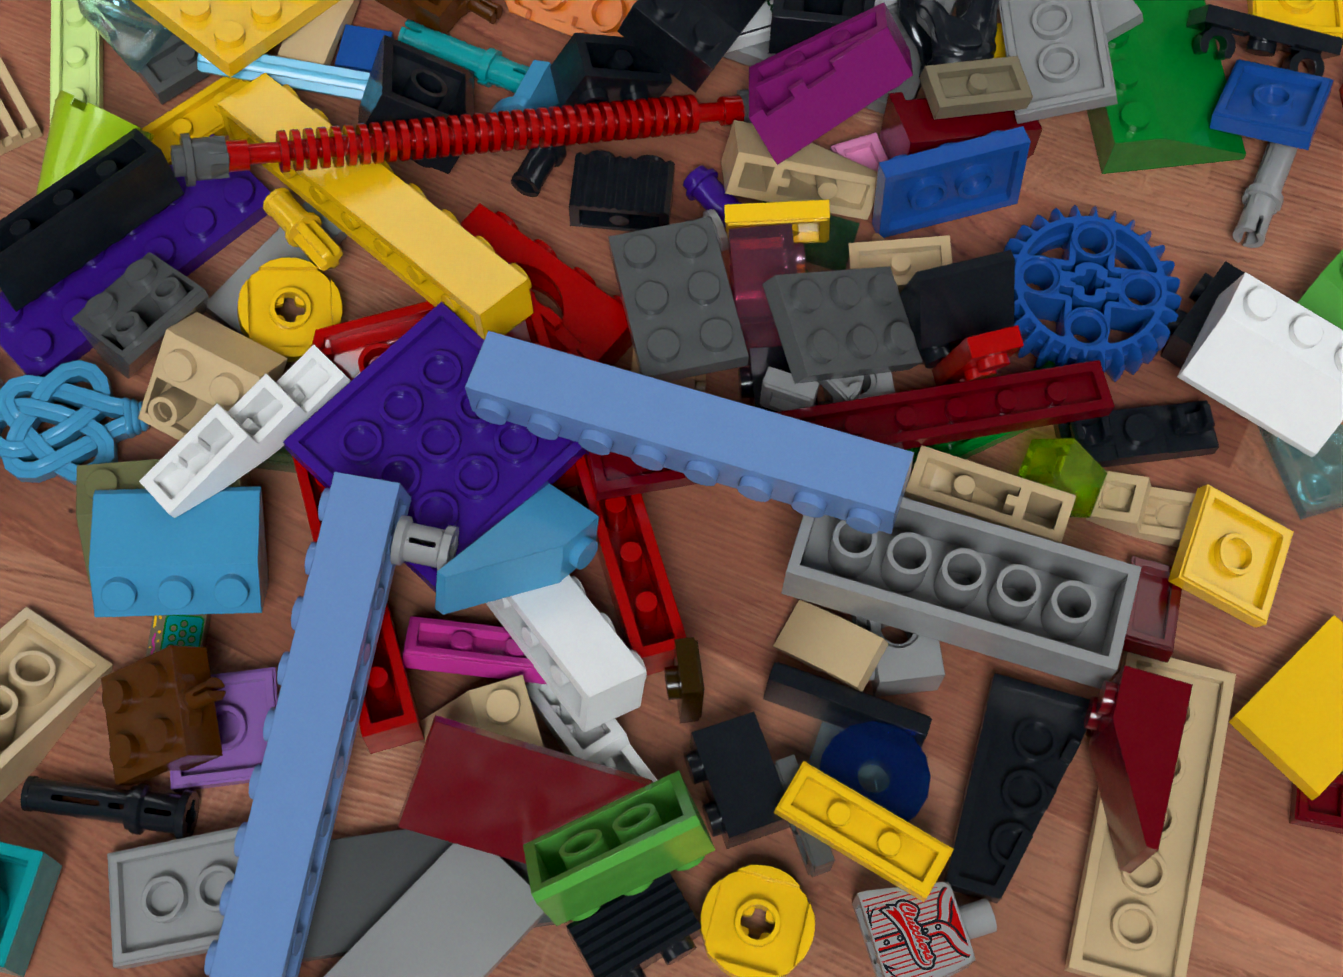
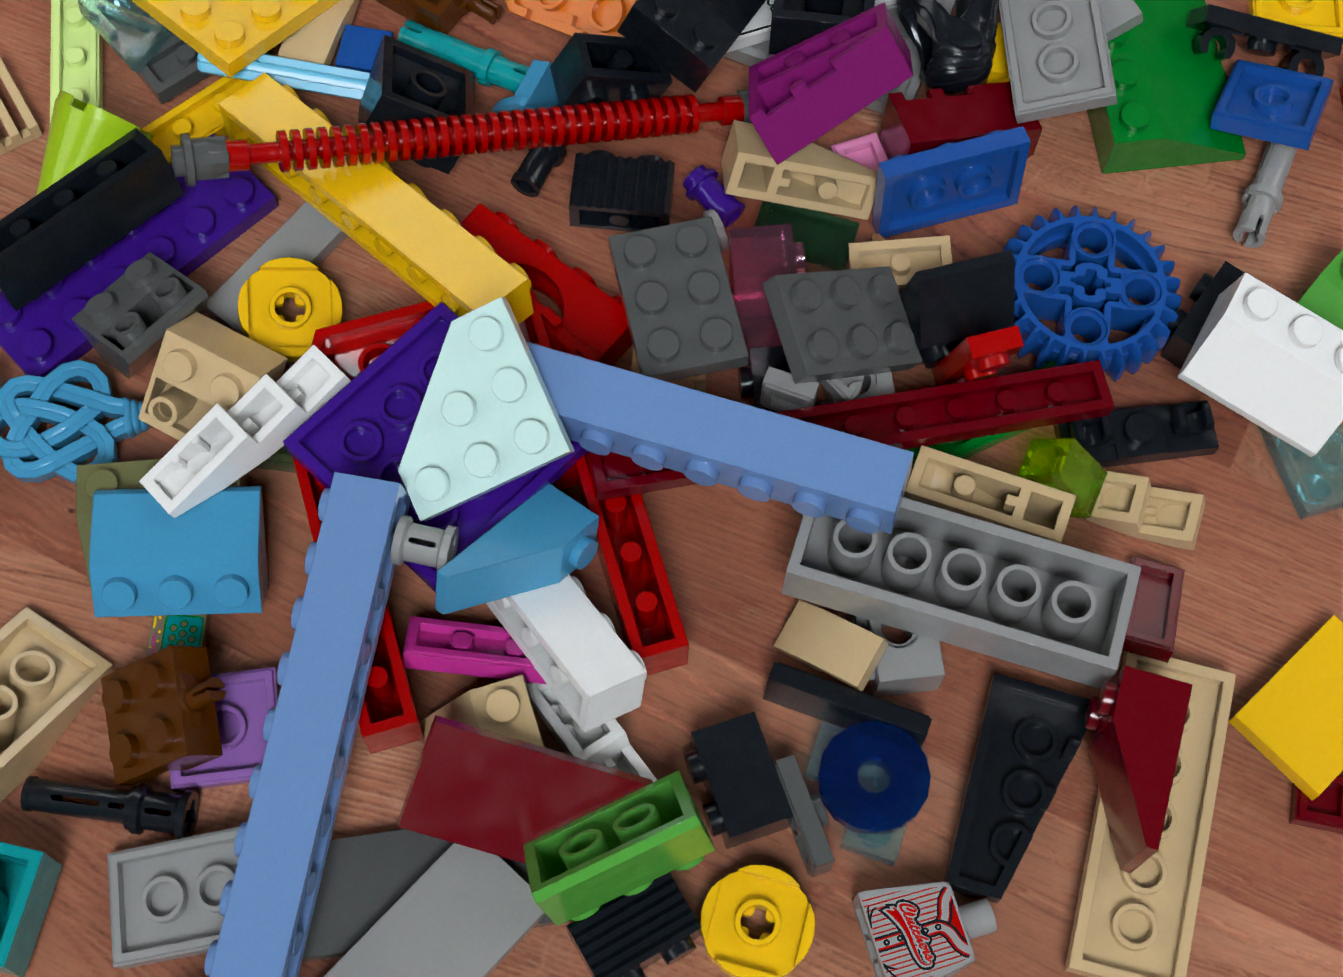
yellow axle [263,188,343,271] -> none
dark brown plate [664,637,705,723] -> none
yellow tile [724,199,830,247] -> none
yellow tile [774,761,954,902] -> none
dark tan plate [919,56,1033,120] -> none
yellow tile [1168,484,1294,628] -> none
none -> light aqua plate [398,297,575,521]

